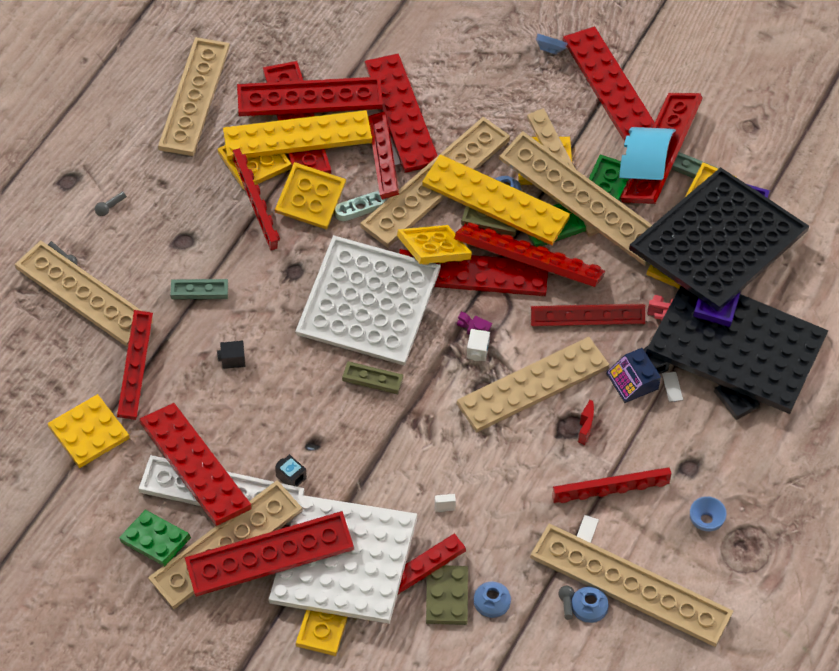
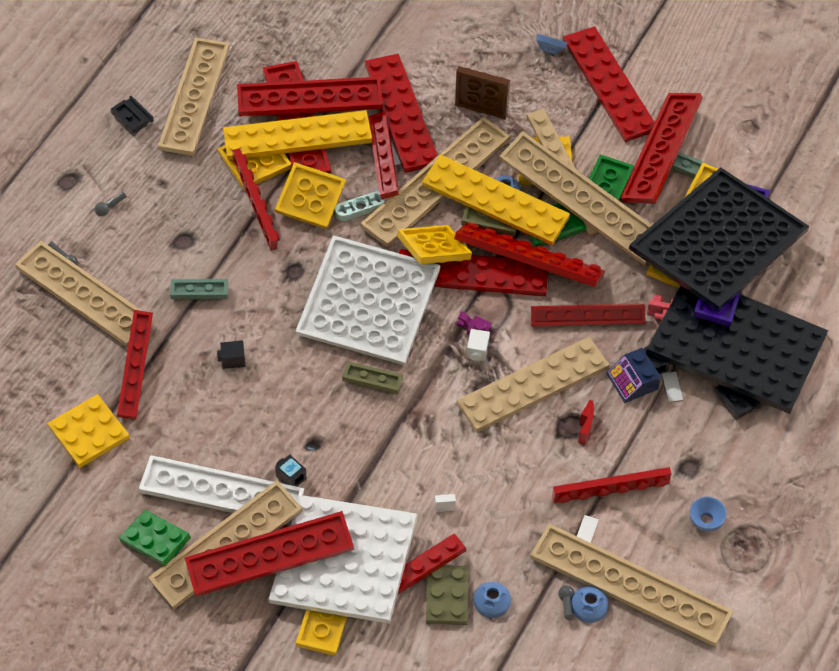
red plate [139,403,252,526] -> none
medium azure panel [619,127,676,180] -> none
none -> black plate [111,96,154,134]
none -> reddish brown plate [455,66,510,120]

